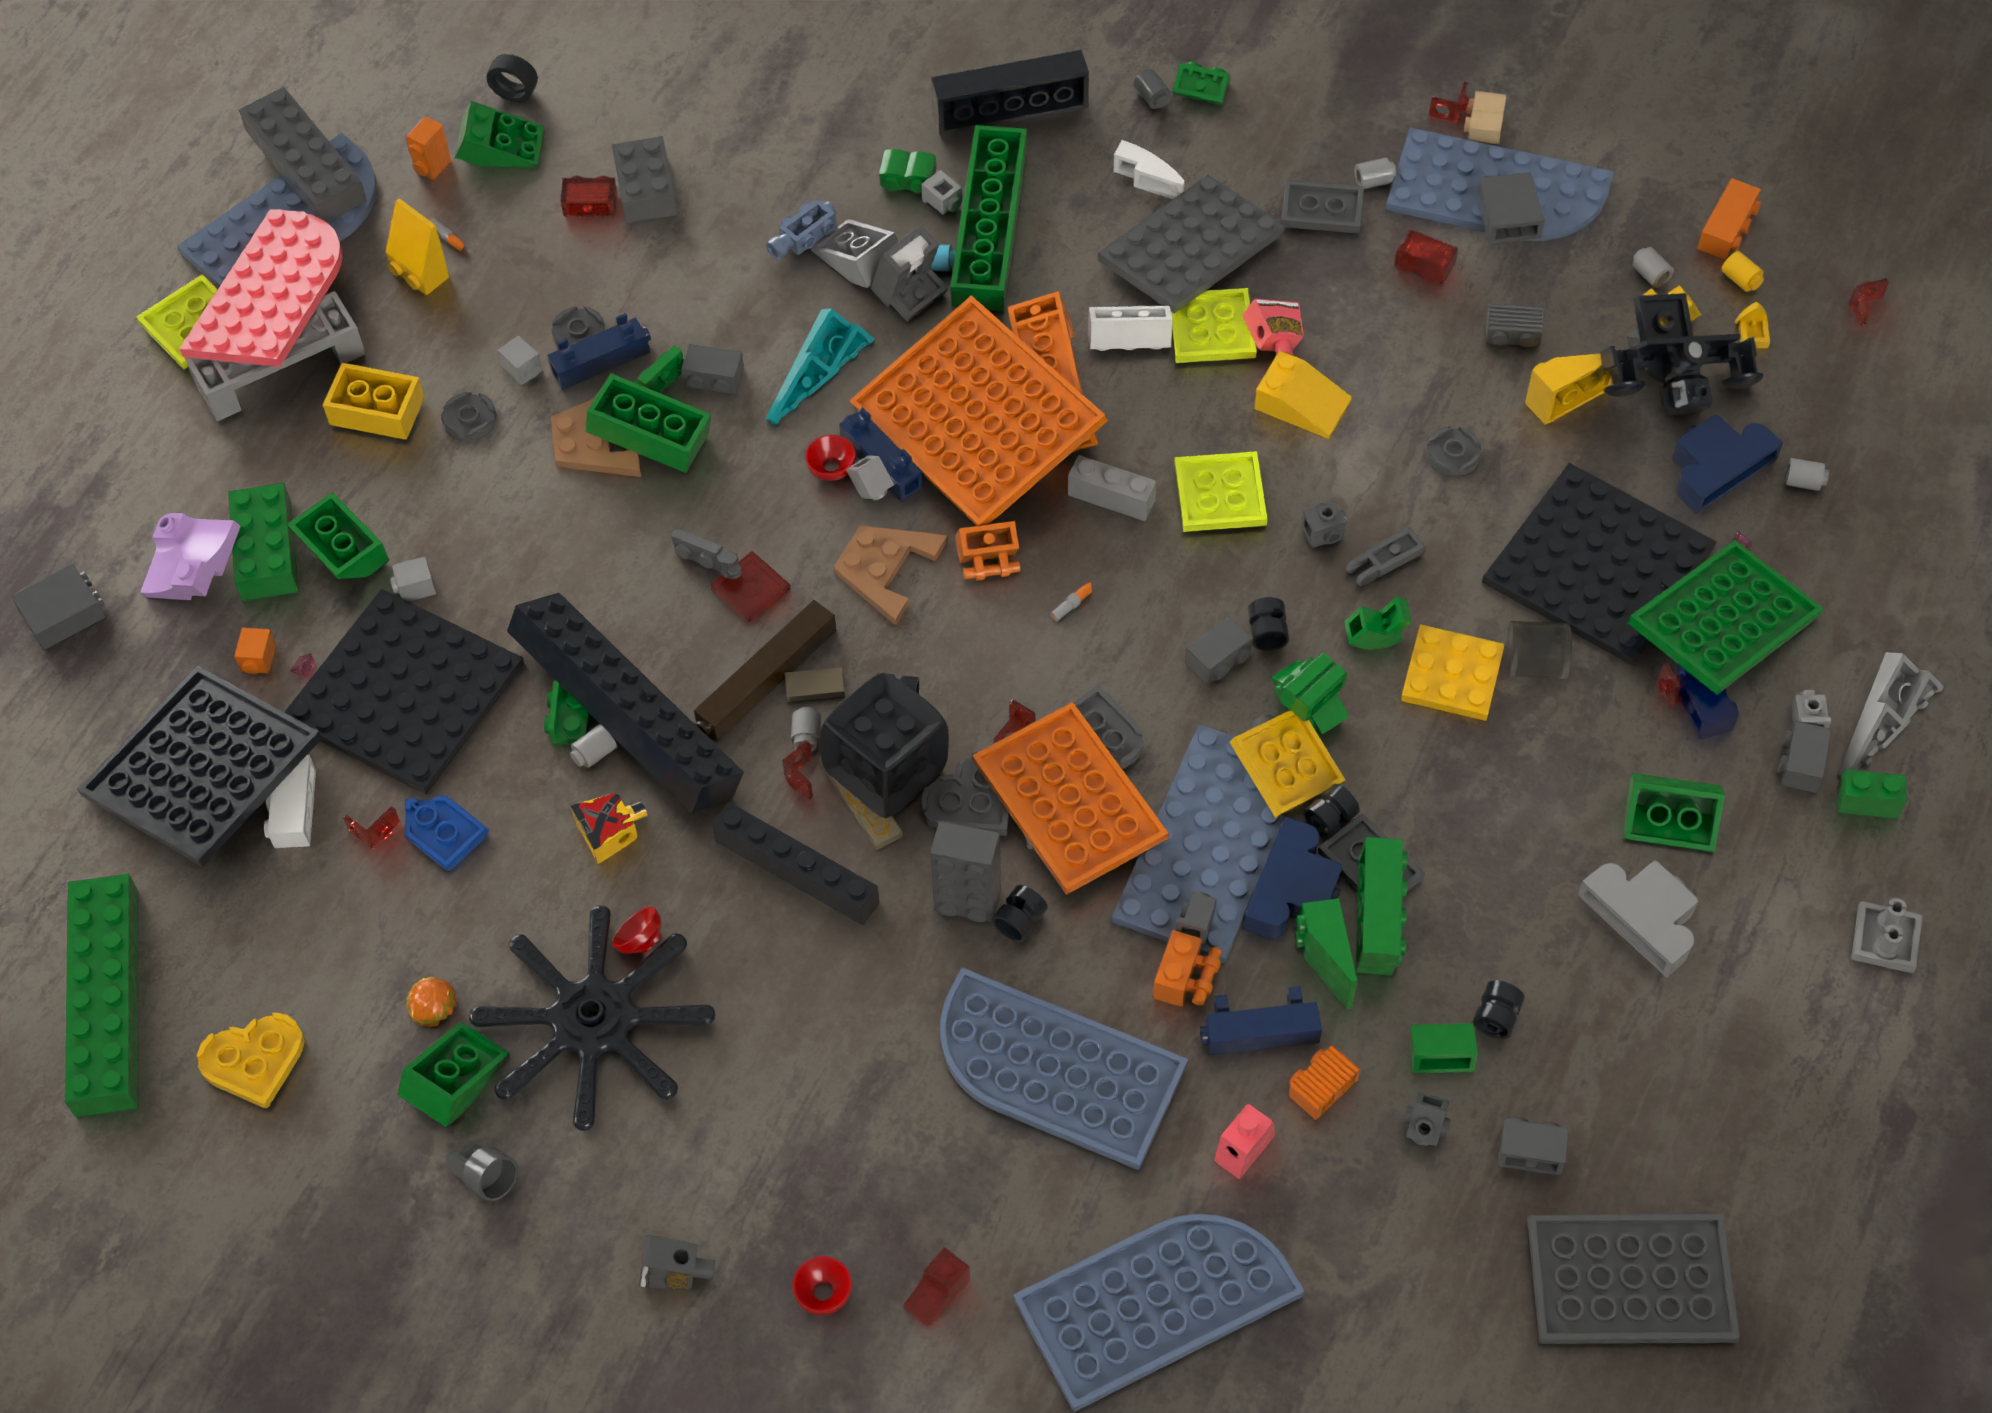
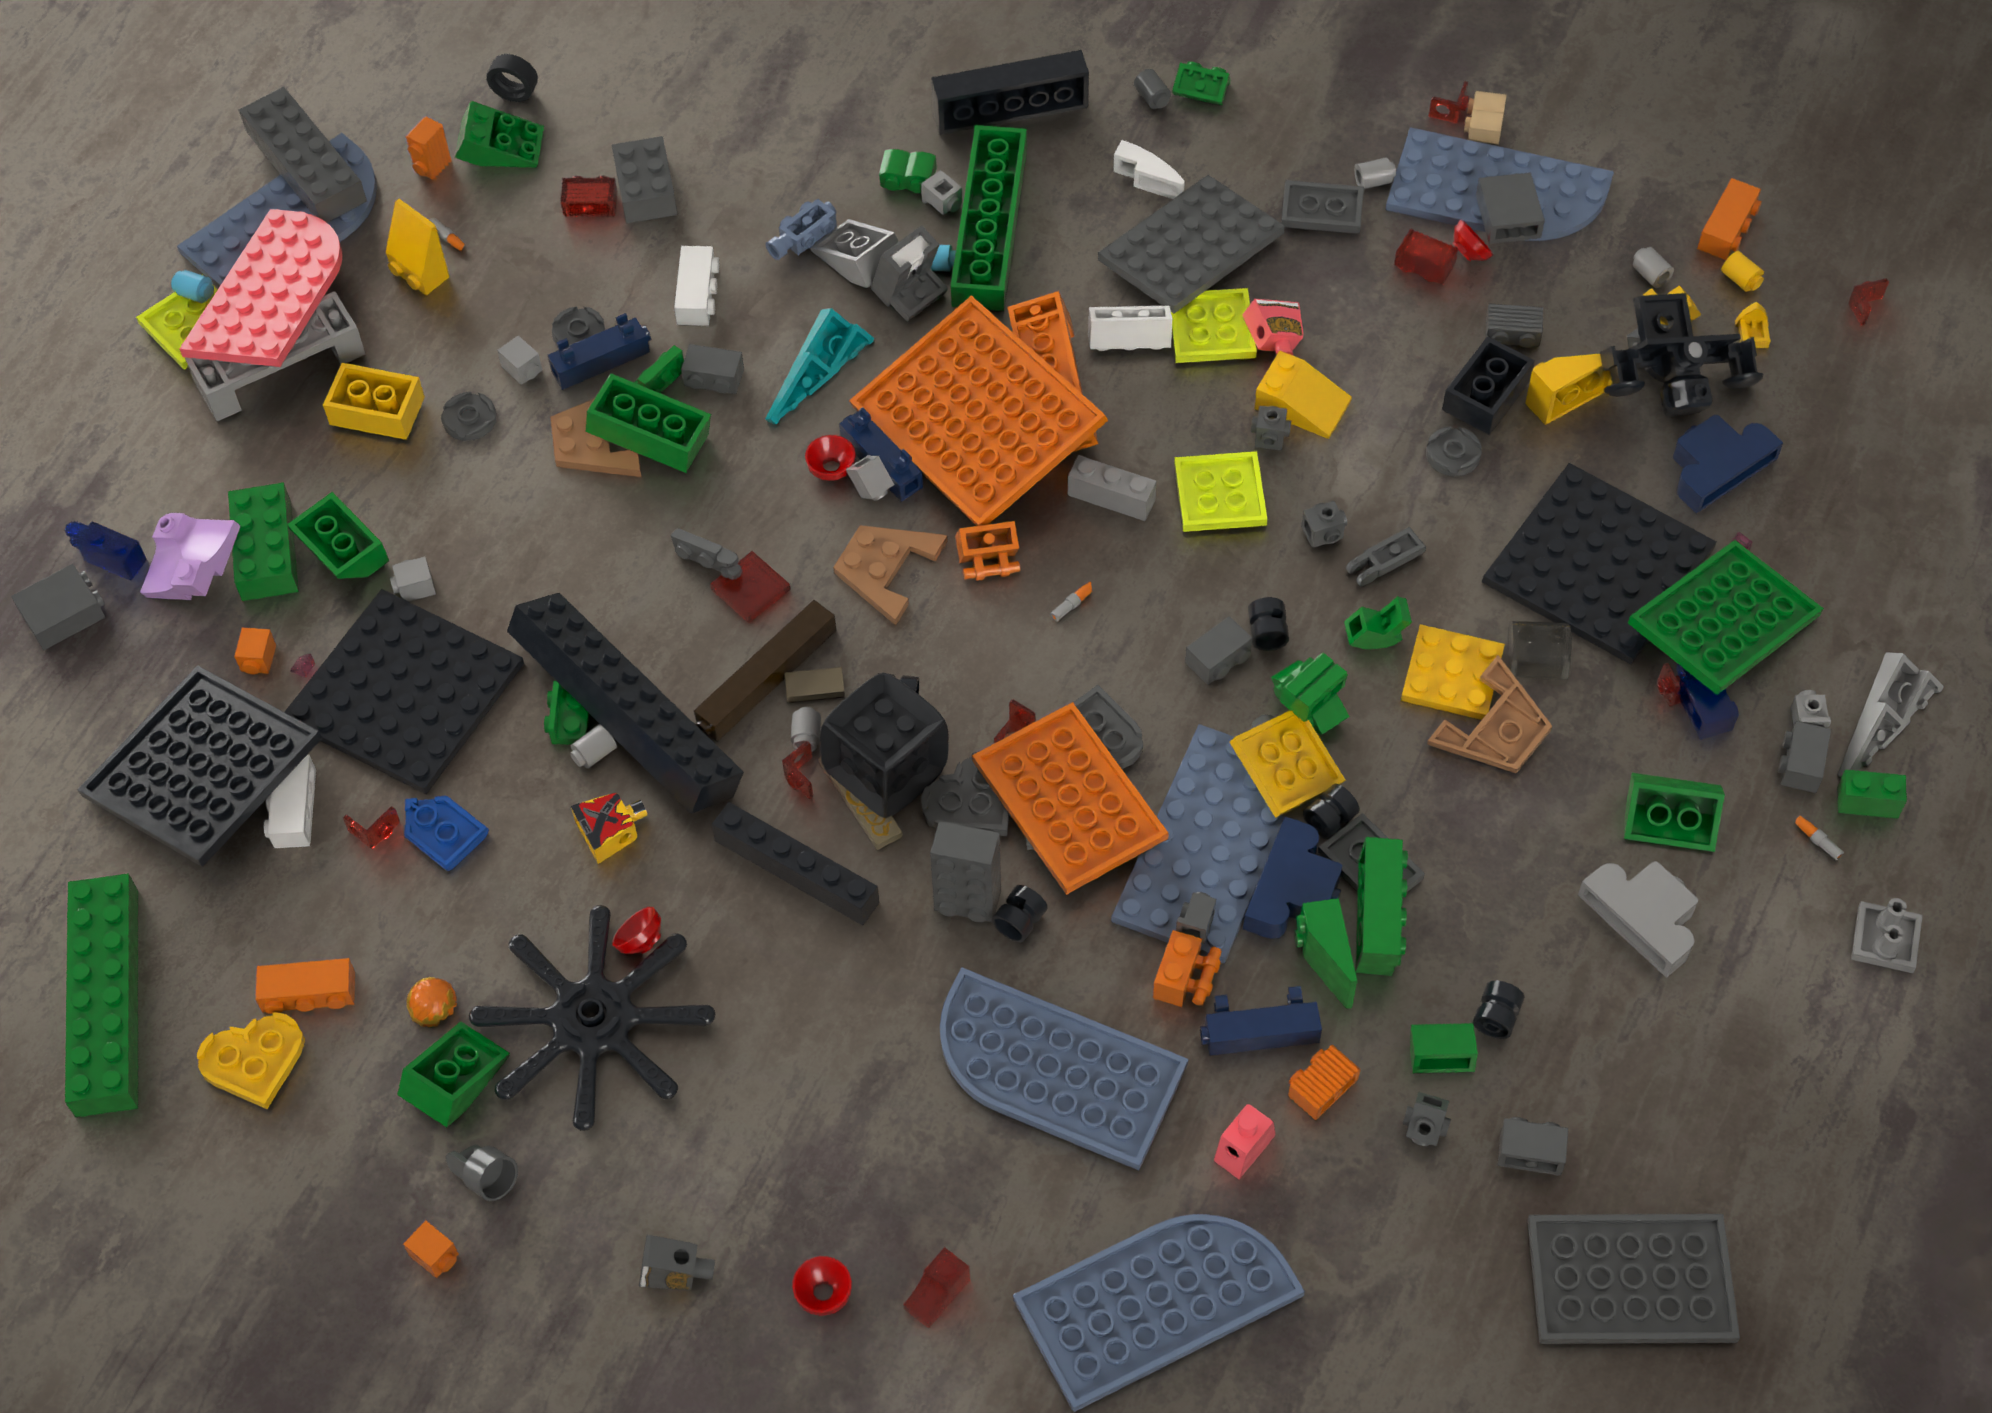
light grey brick [1785,458,1829,491] -> none
none -> clear blue hinge [65,521,147,581]
none -> medium azure brick [171,270,214,303]
none -> orange brick [255,958,355,1014]
none -> orange brick [403,1220,459,1279]
none -> white brick [674,246,719,326]
none -> dark grey brick [1251,406,1291,450]
none -> medium nougat wing [1427,655,1552,773]
none -> black brick [1442,336,1535,435]
none -> red piece [1452,219,1494,261]
none -> light grey piece [1795,816,1844,861]

